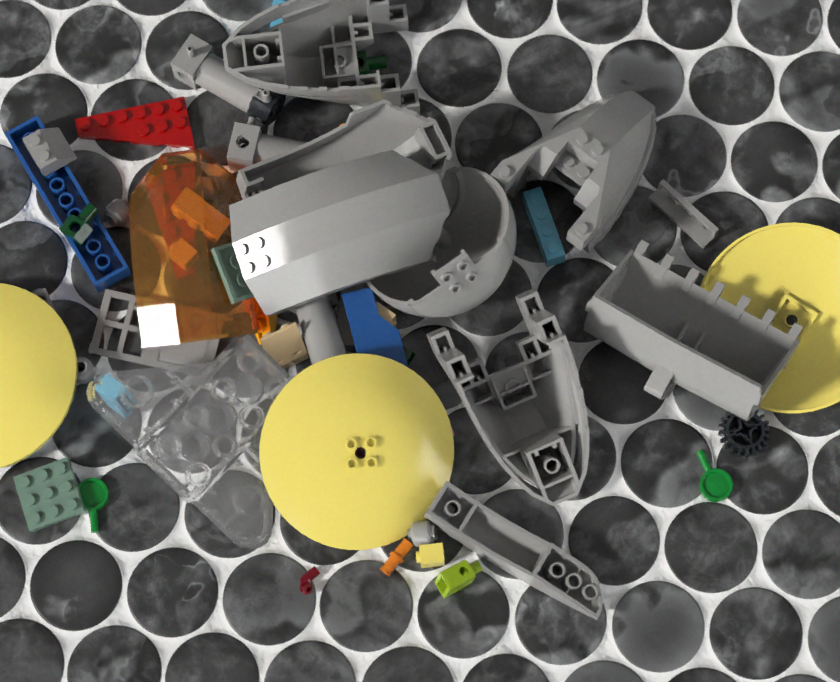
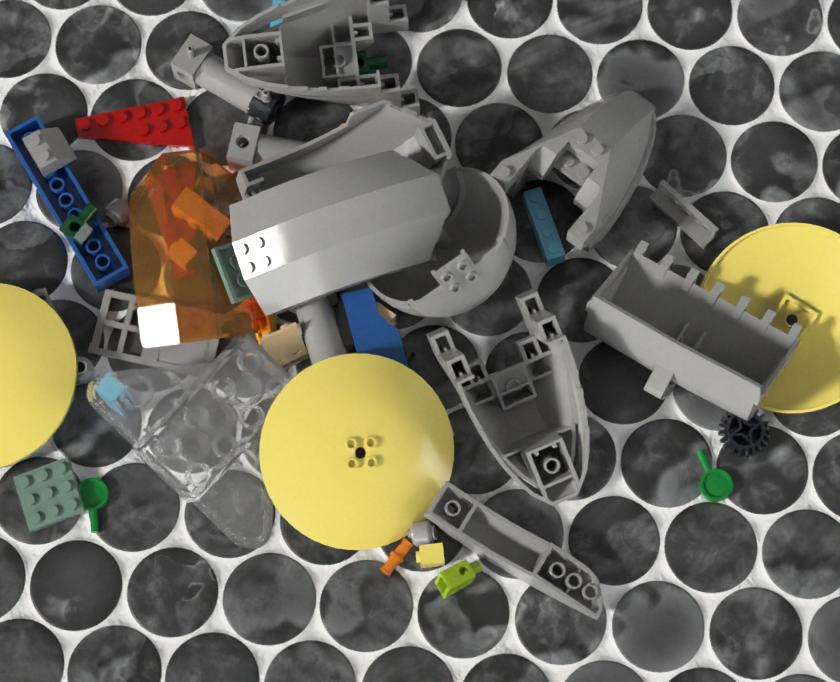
dark red arm [300,566,320,595] -> none

